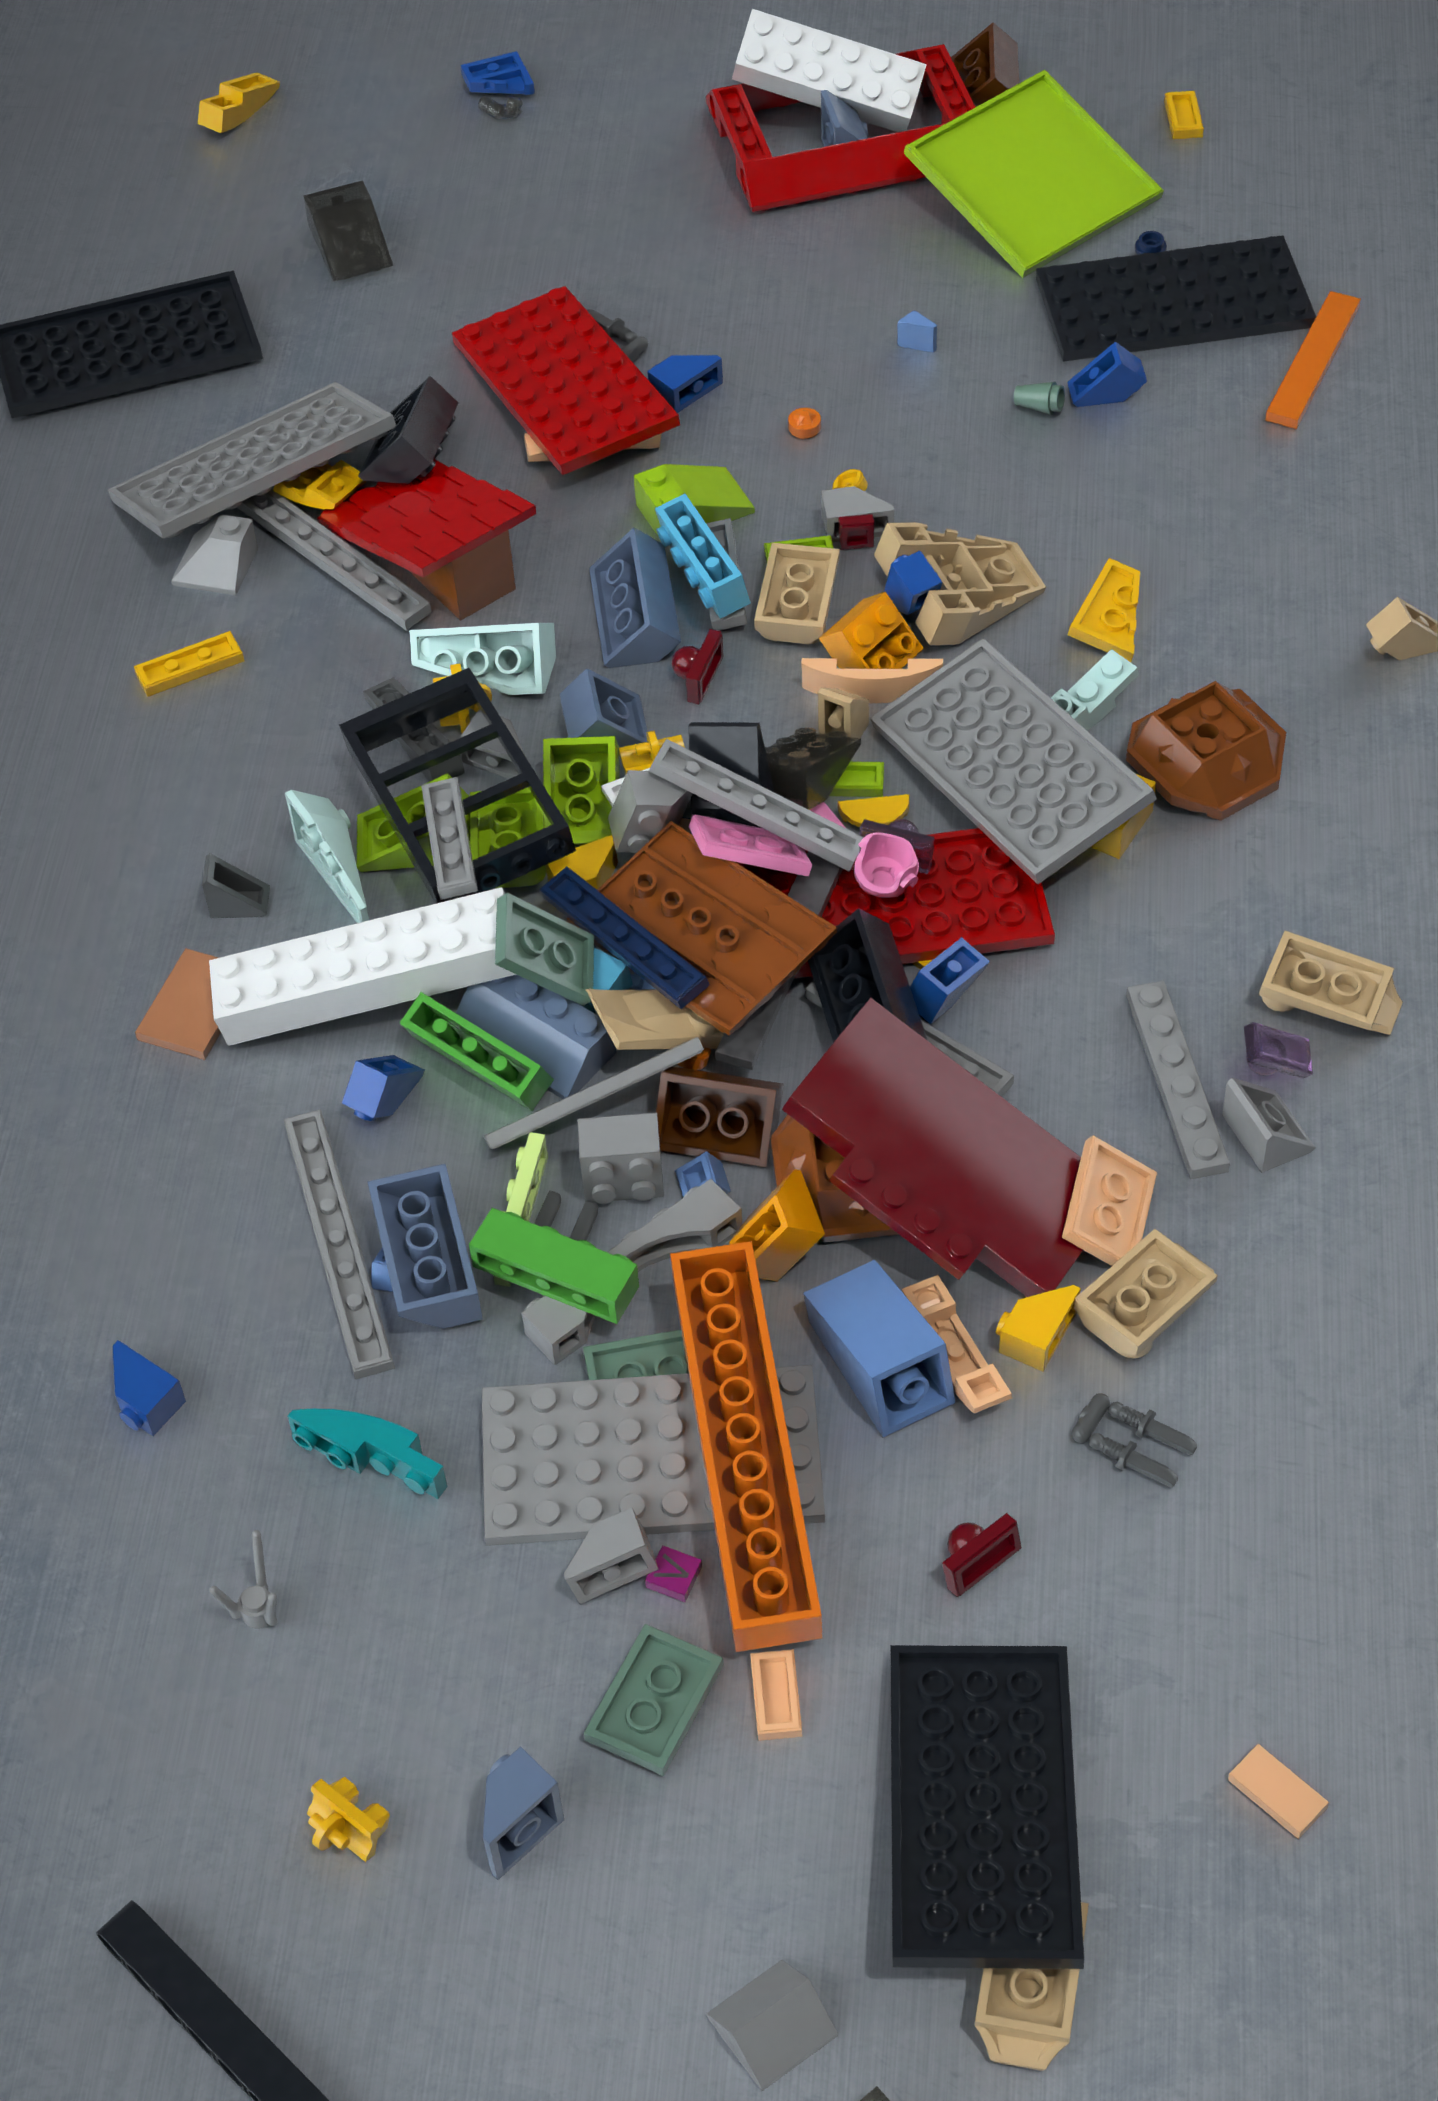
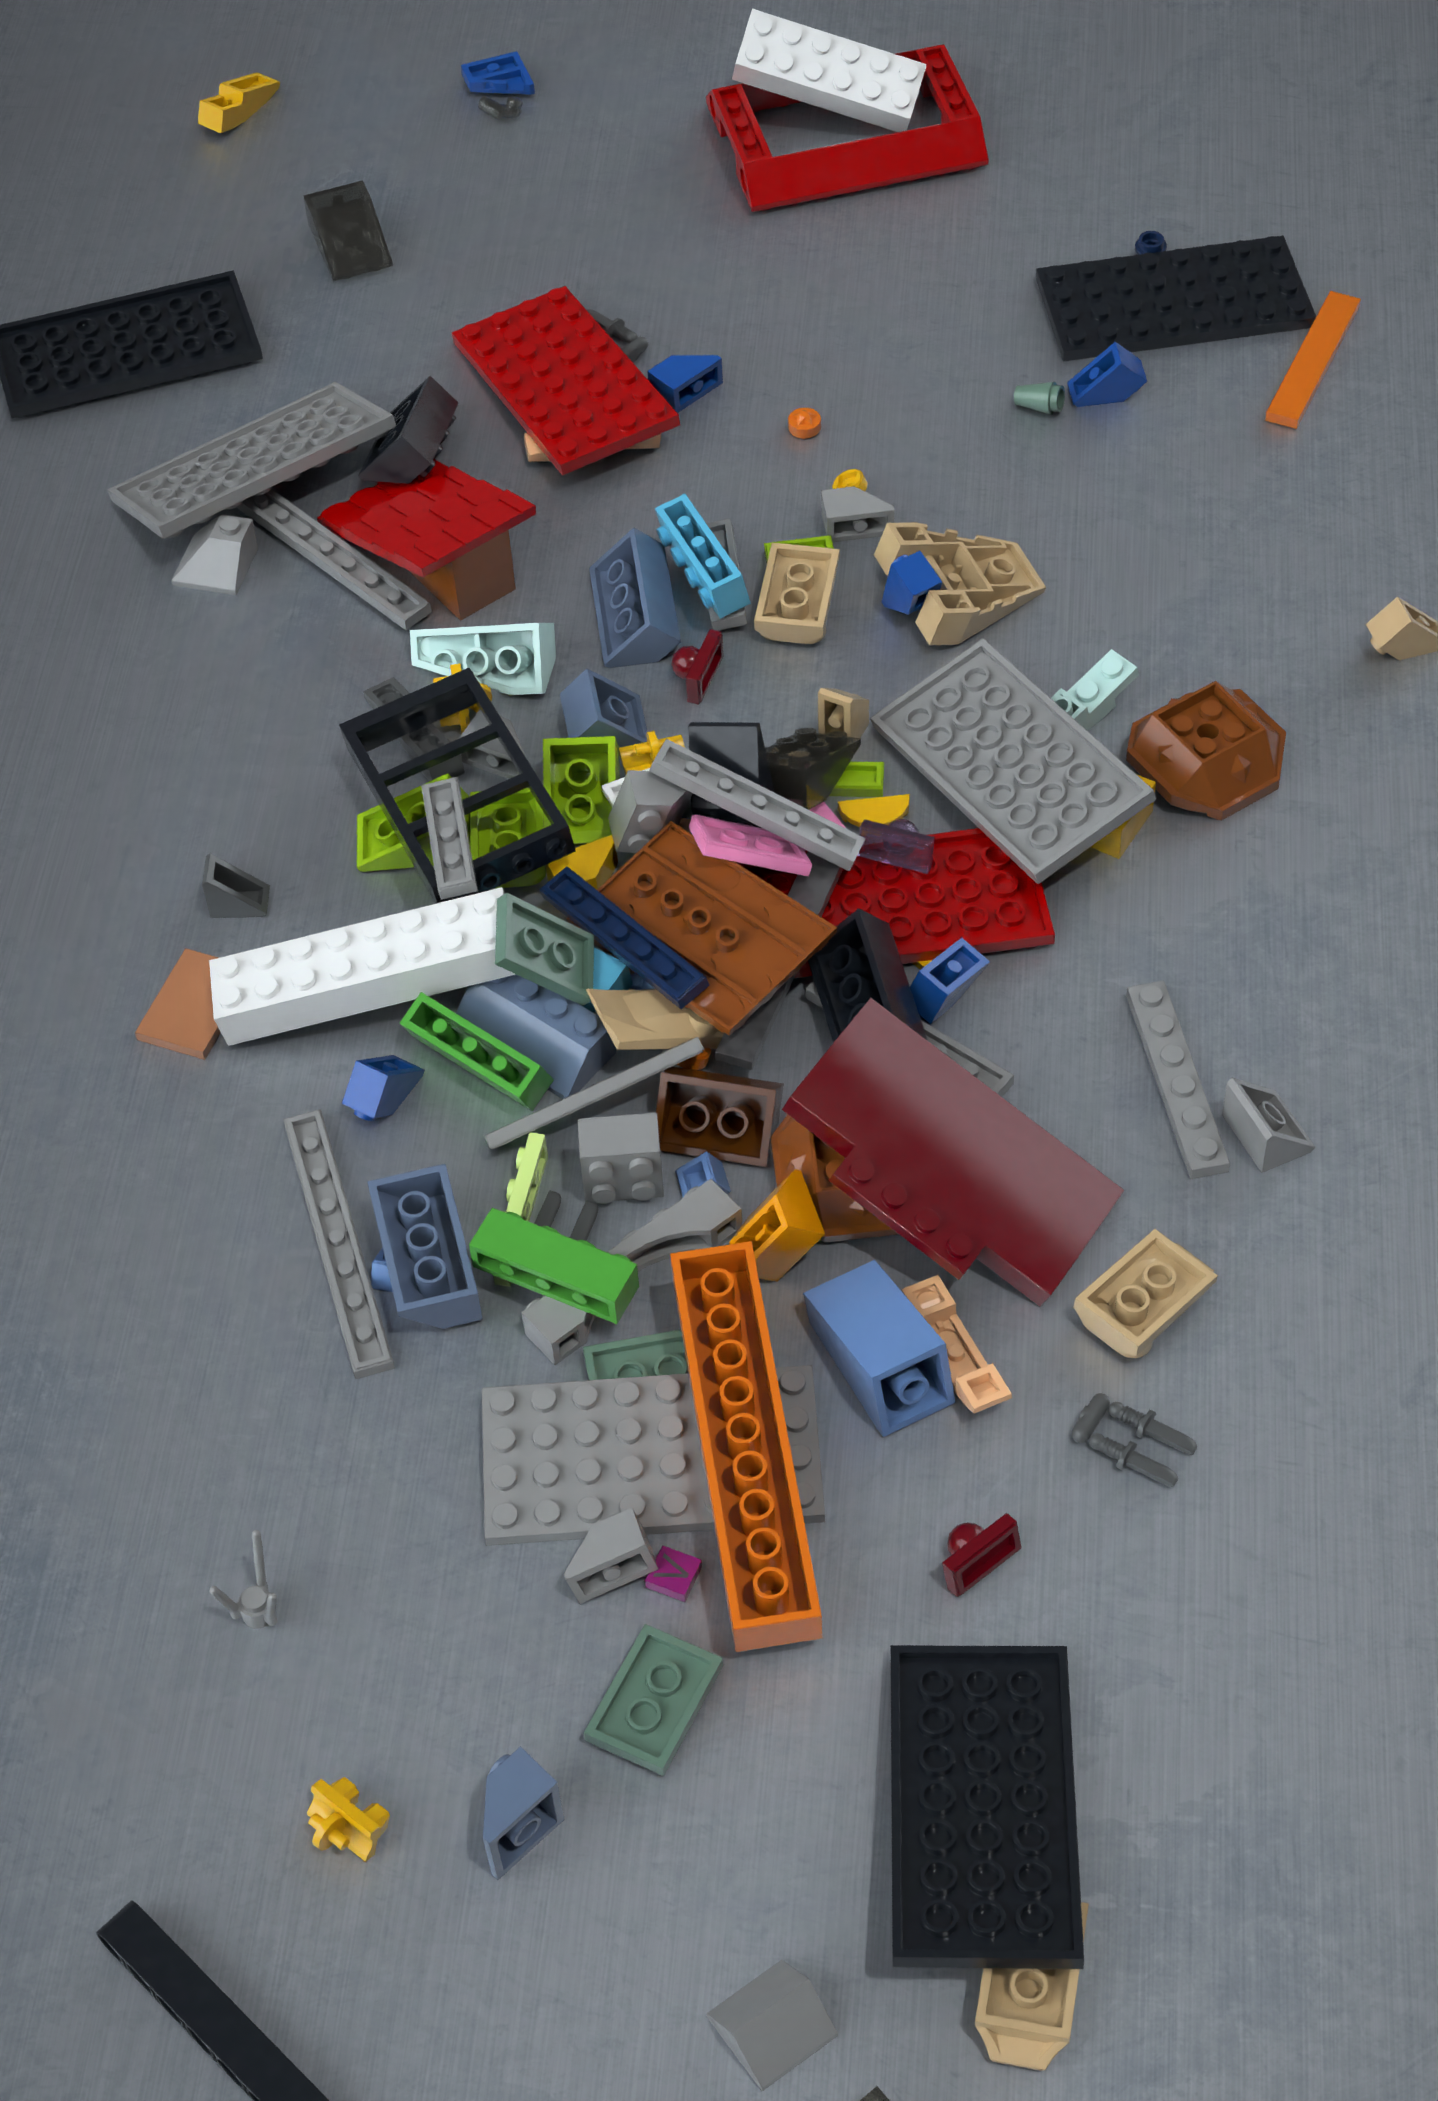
blue slope [113,1340,186,1436] -> none
yellow tile [133,631,244,697] -> none
yellow slope [273,460,367,510] -> none
light aqua wedge [285,790,369,923] -> none
teal slope [287,1408,448,1499] -> none
lime slope [634,464,755,537] -> none
light nougat tile [750,1649,802,1741] -> none
light nougat slope [801,658,943,703] -> none
light orange slope [819,591,924,669] -> none
sand blue slope [821,90,868,147] -> none
dark red tile [839,514,874,550] -> none
bright pink cap [854,832,919,898] -> none
medium blue slope [897,310,937,353] -> none
lime tile [904,70,1164,278] -> none
reddish brown slope [951,22,1019,107] -> none
yellow slope [996,1285,1081,1372] -> none
light nougat tile [1062,1135,1157,1266] -> none
yellow wing [1067,558,1140,662] -> none
yellow tile [1164,91,1204,139] -> none
light nougat tile [1228,1744,1329,1839] -> none
clear purple tile [1244,1022,1313,1079] -> none
tan slope [1259,930,1403,1035] -> none

